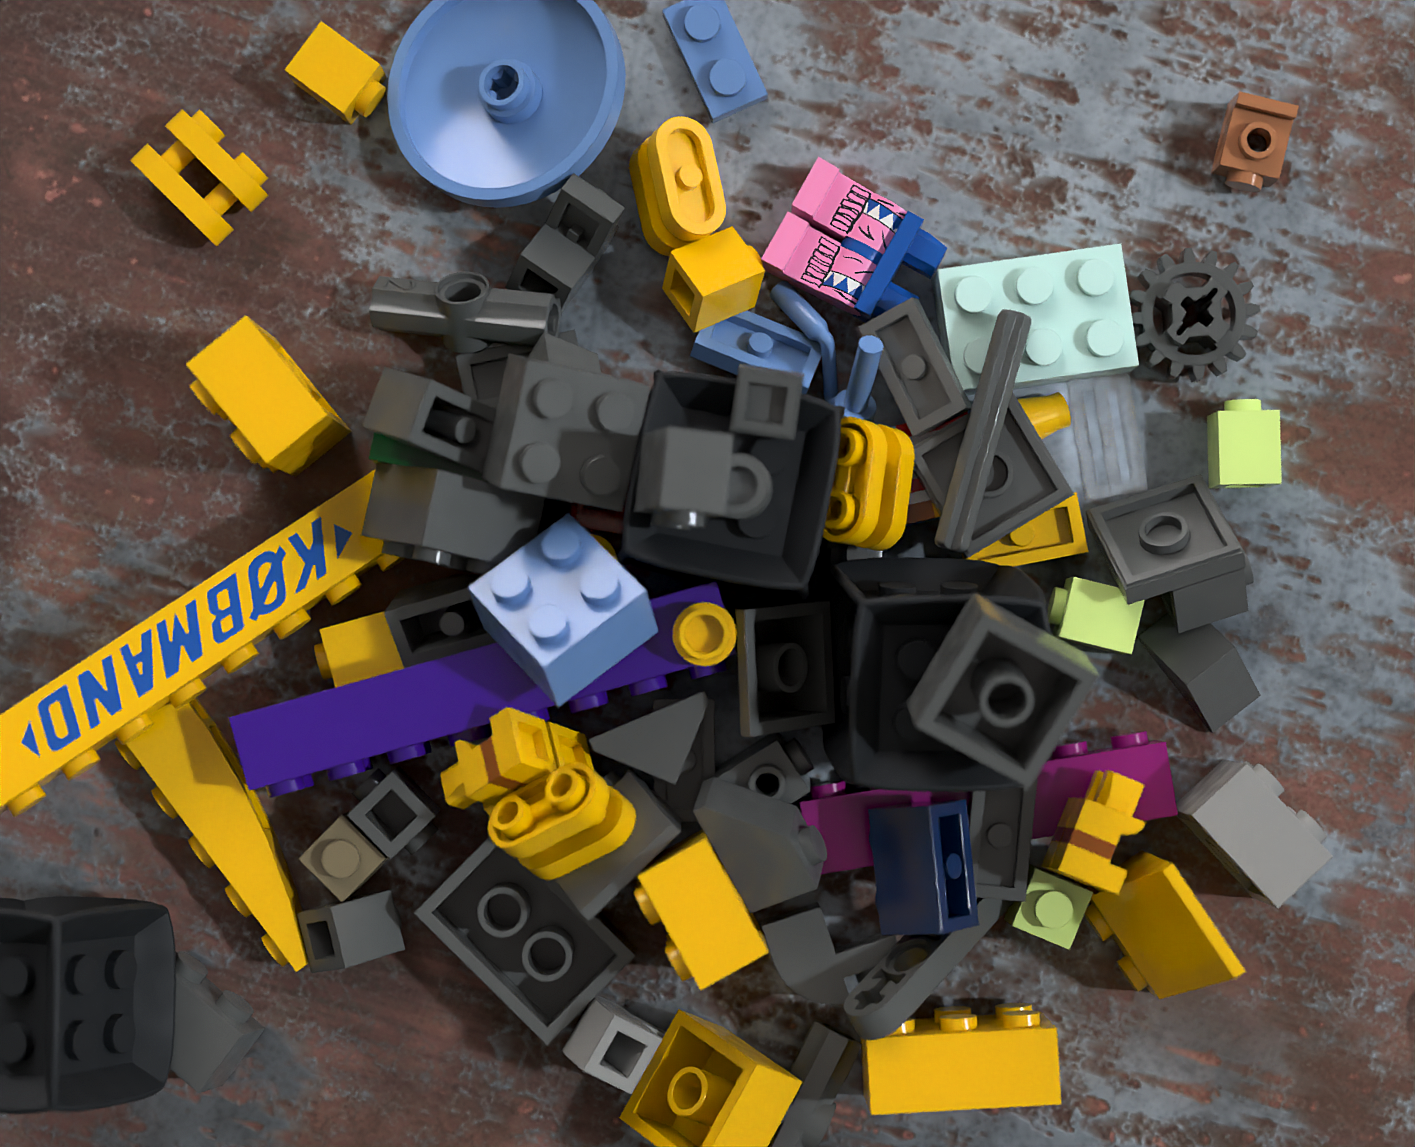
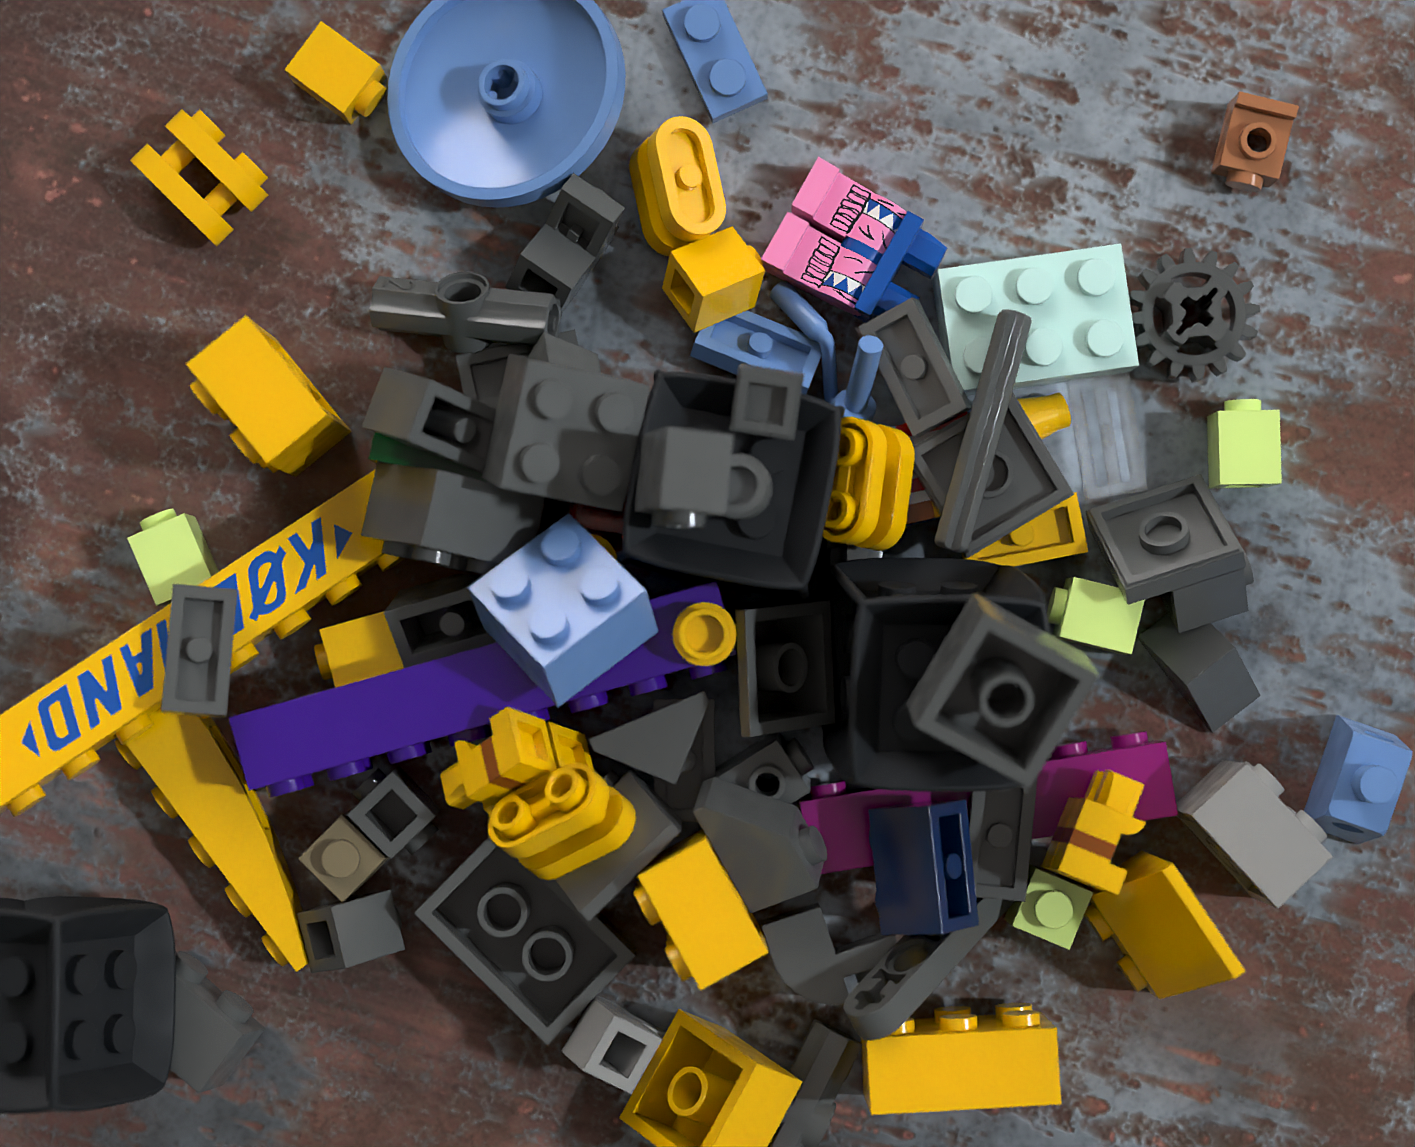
none -> yellowish green brick [127,509,219,607]
none -> dark grey plate [161,584,238,718]
none -> medium blue torso [1304,715,1413,844]

